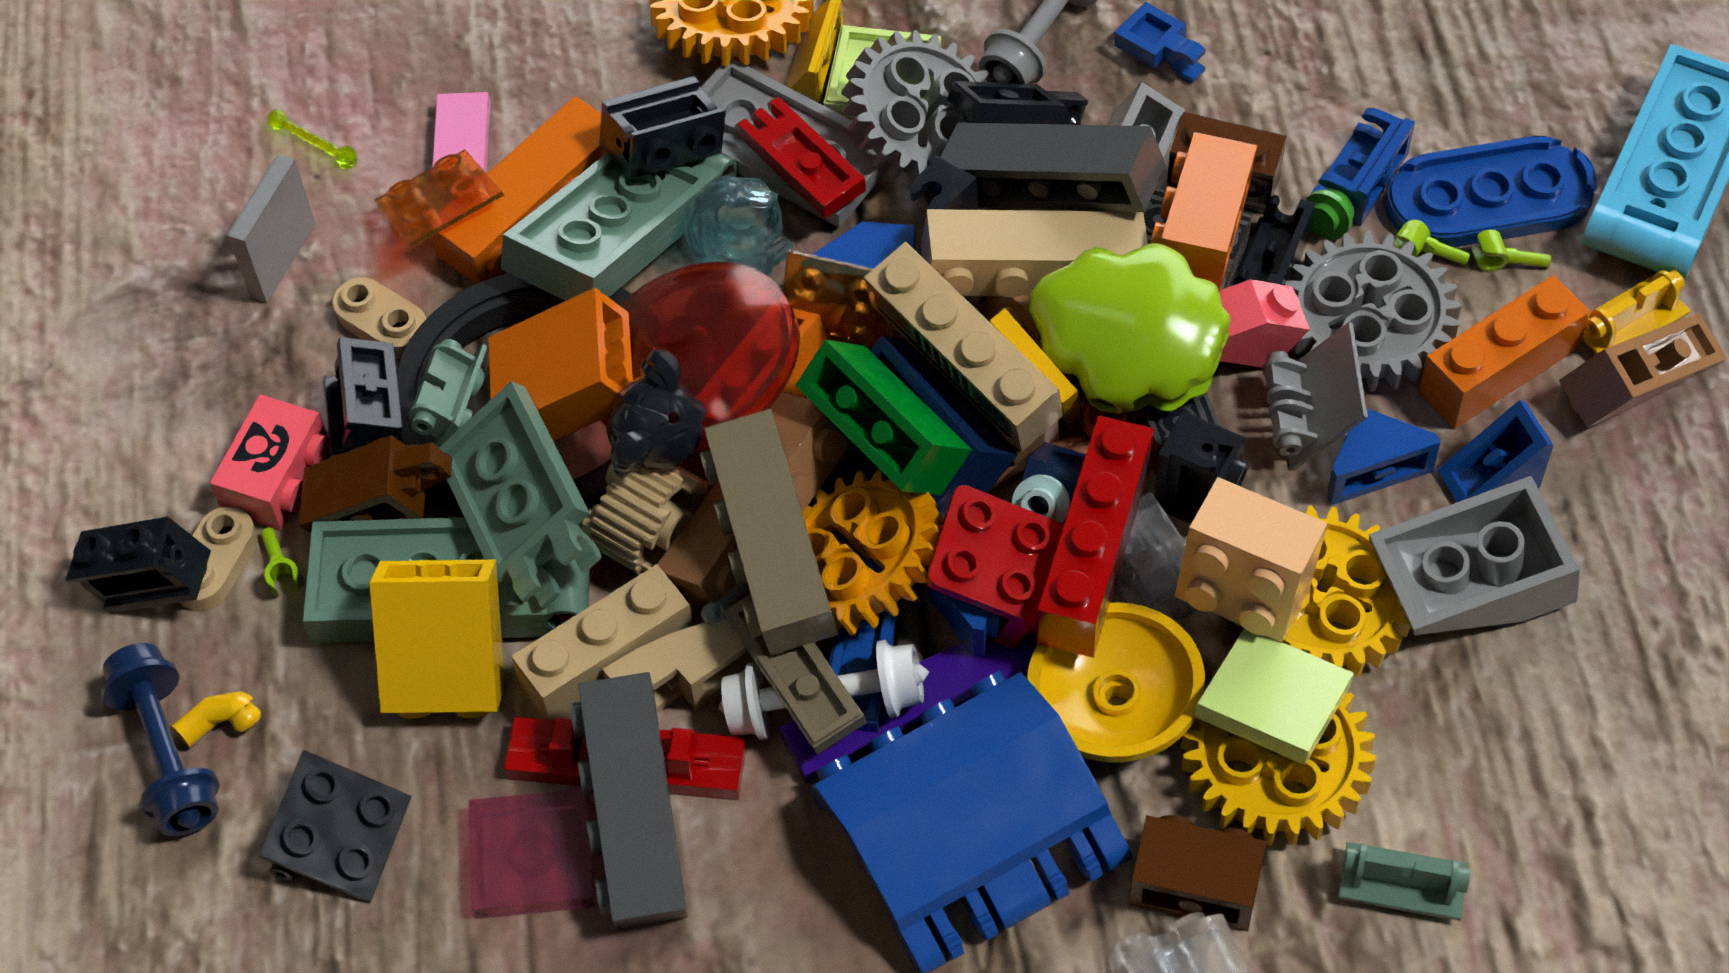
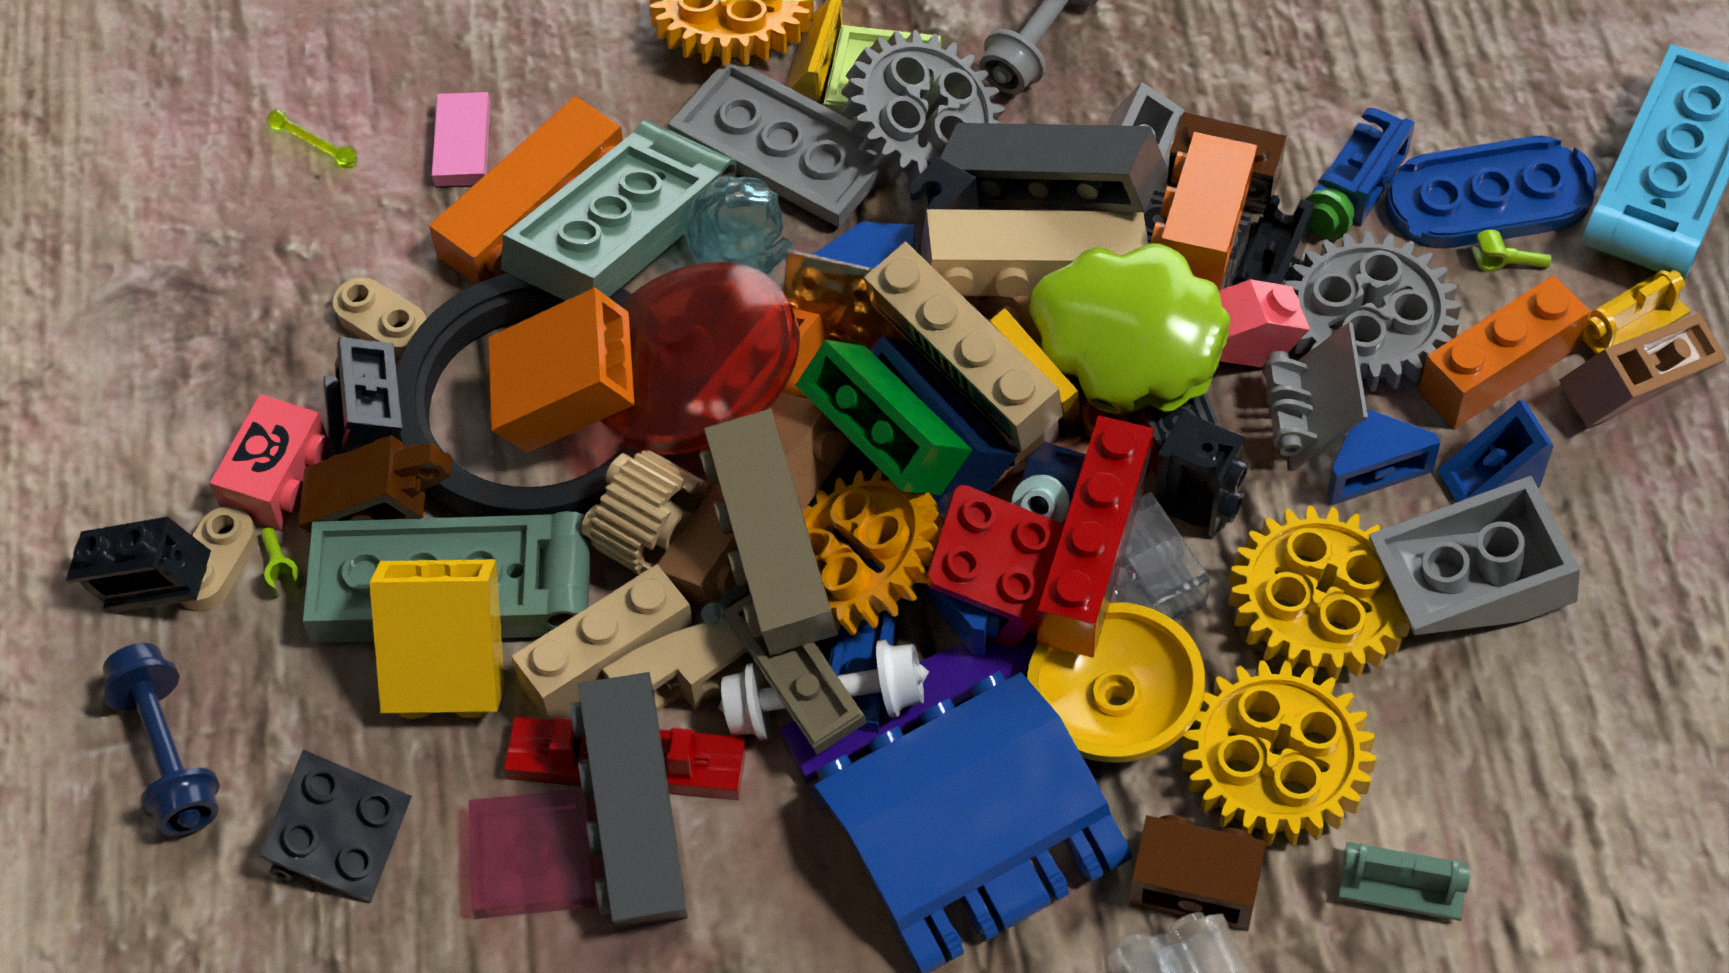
yellow arm [171,691,261,748] -> none
light grey tile [227,154,316,303] -> none
clear orange hinge [374,149,504,248] -> none
sand green hinge [409,339,488,447] -> none
sand green tile [439,381,601,609] -> none
black hinge [599,76,726,179] -> none
black hair [606,349,707,477] -> none
red hinge [735,97,866,219] -> none
black hinge [947,81,1088,125] -> none
blue plate [1114,2,1206,83] -> none
light nougat brick [1174,477,1328,643] -> none
yellowish green tile [1195,628,1354,765] -> none
lime hand [1394,220,1470,266] -> none

